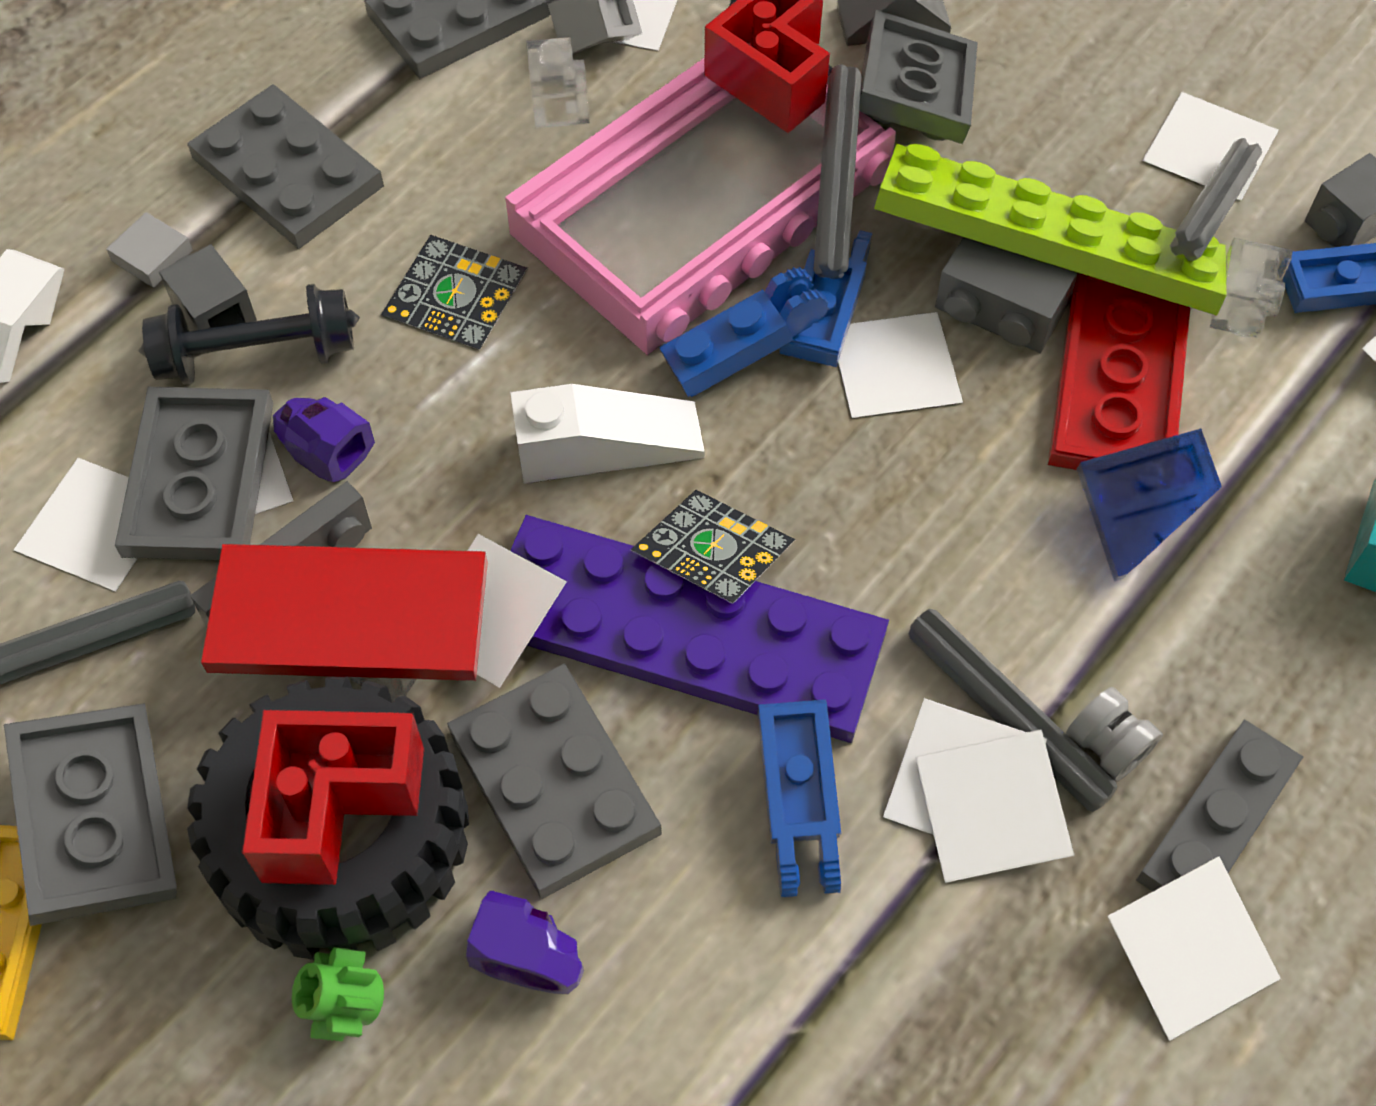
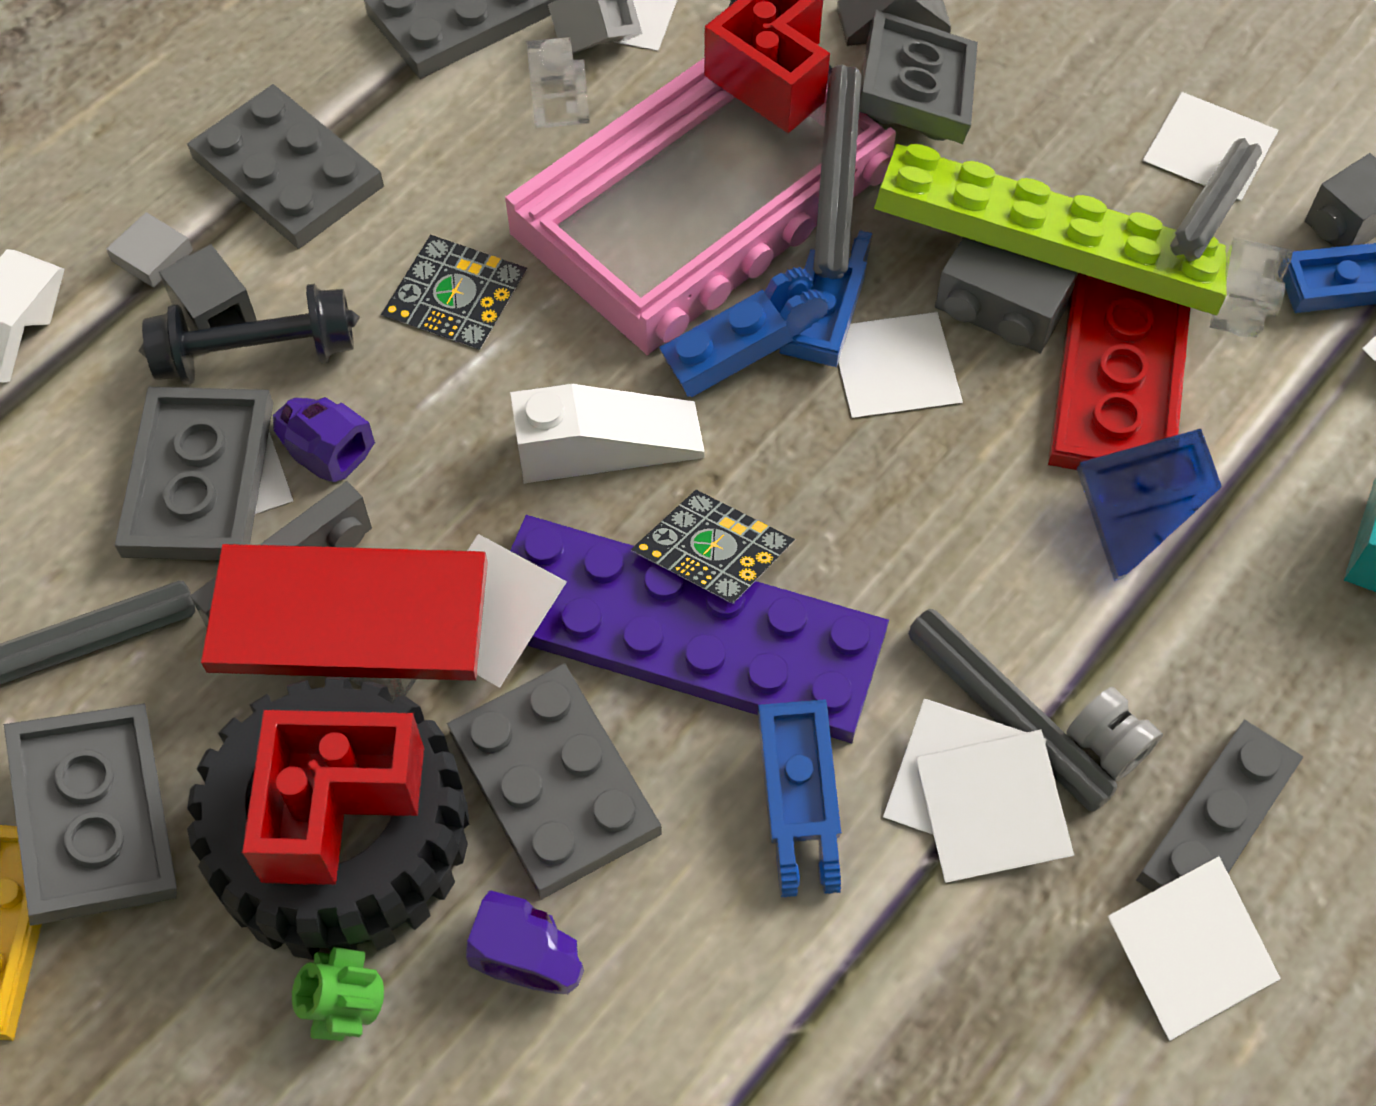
white sticker [14,458,138,592] -> none

